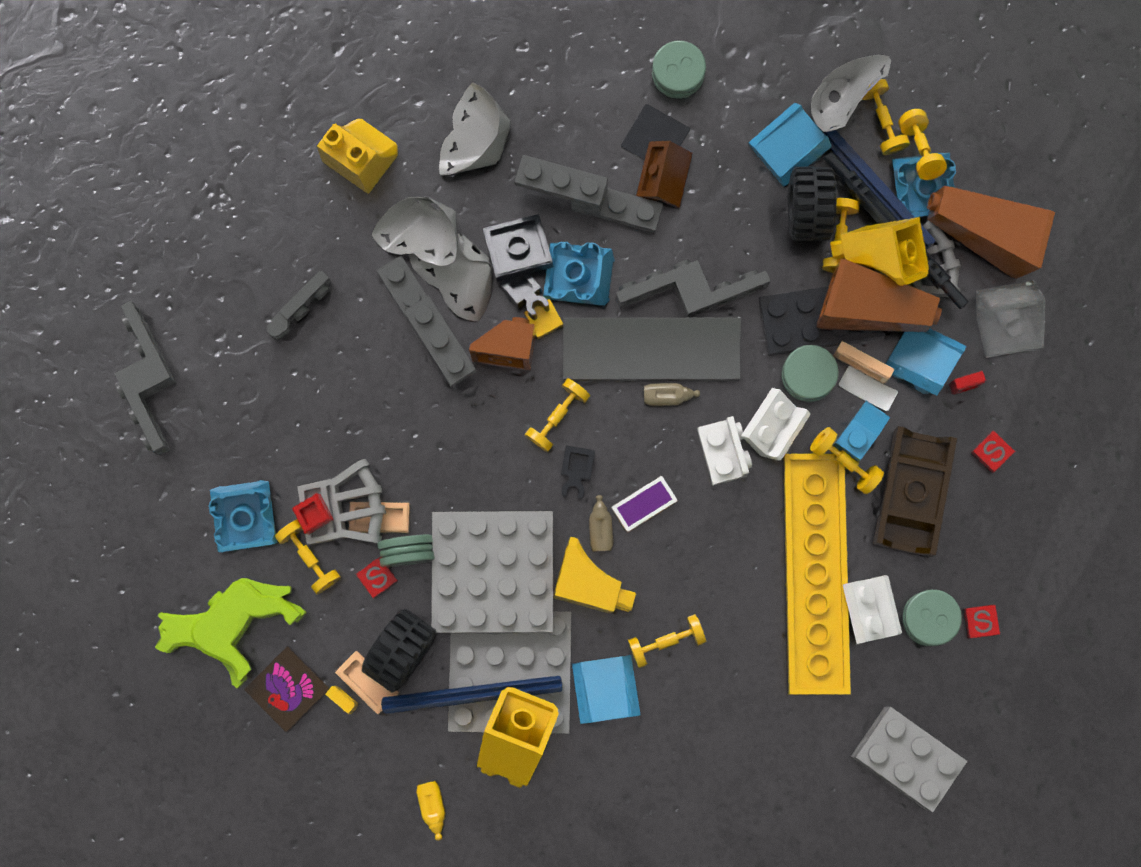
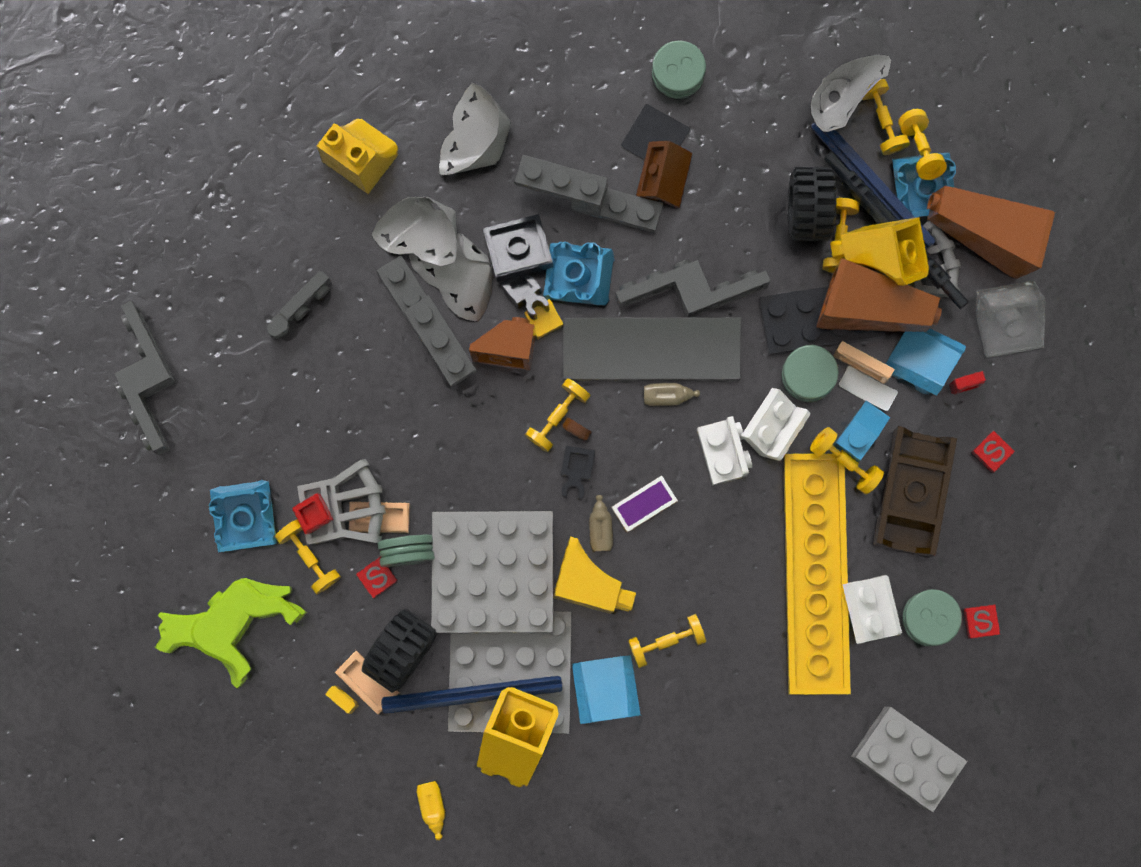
tile [244,646,330,732] -> none
dark azure slope [748,103,832,187] -> none
none -> reddish brown tile [562,417,592,441]

